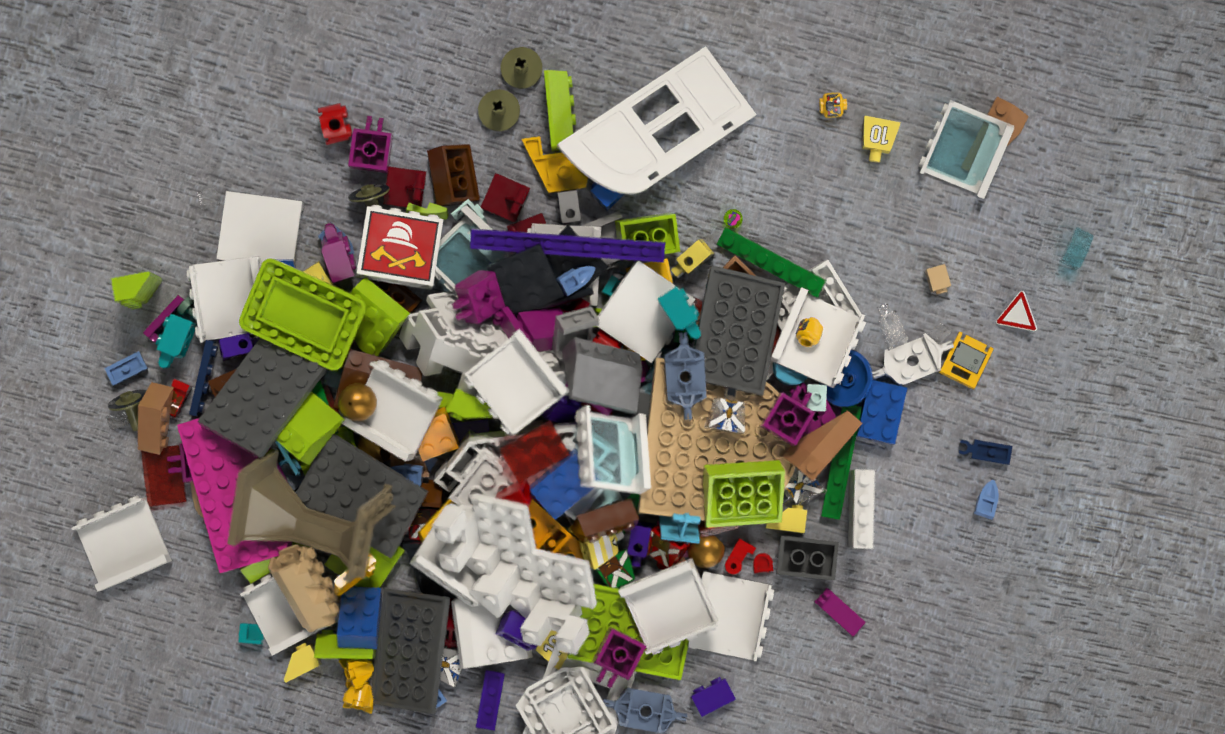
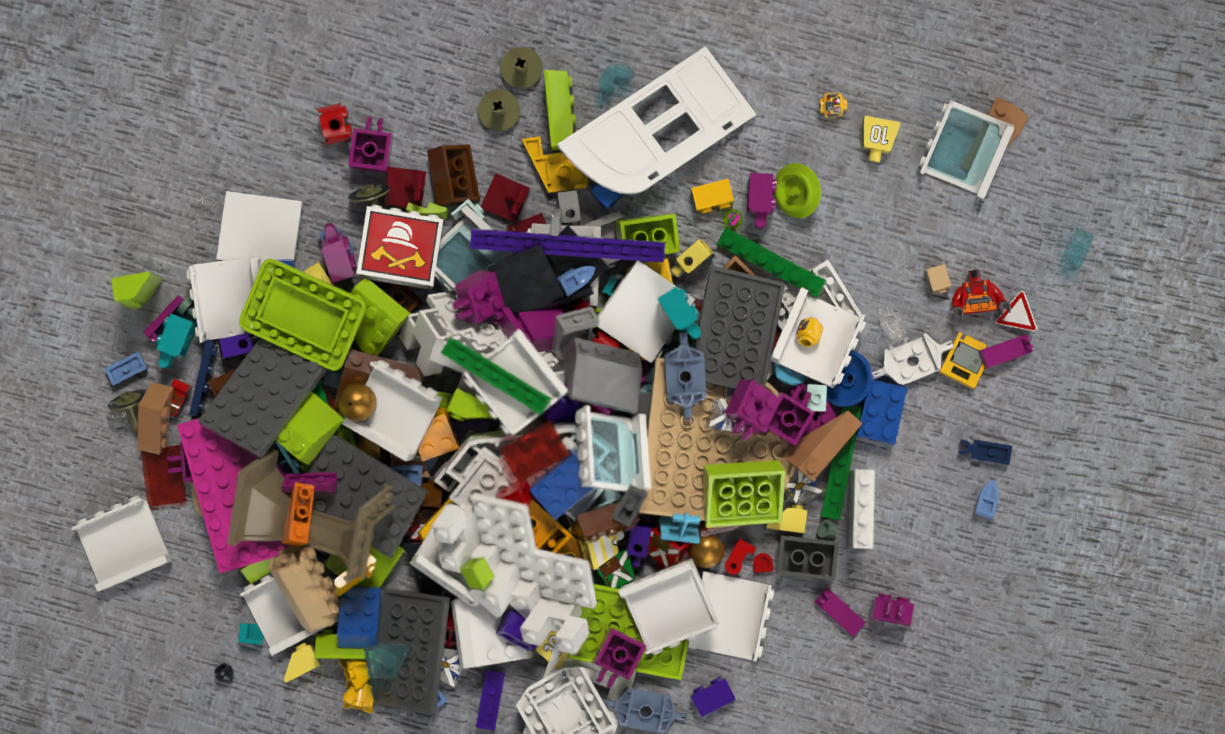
none -> black plate [214,663,234,683]
none -> magenta hinge [282,472,338,494]
none -> orange slope [282,483,314,547]
none -> clear light blue slope [364,643,412,679]
none -> green plate [440,336,552,415]
none -> lime brick [460,557,495,589]
none -> light grey tile [551,209,562,236]
none -> clear light blue cylinder [599,63,634,96]
none -> dark grey slope [612,484,648,527]
none -> yellow brick [691,179,734,214]
none -> magenta hinge [725,379,781,441]
none -> magenta hinge [747,173,777,229]
none -> lime piece [774,163,821,218]
none -> sand green tile [817,520,838,540]
none -> magenta hinge [869,593,915,627]
none -> torso [951,270,1011,320]
none -> magenta hinge [979,334,1034,369]

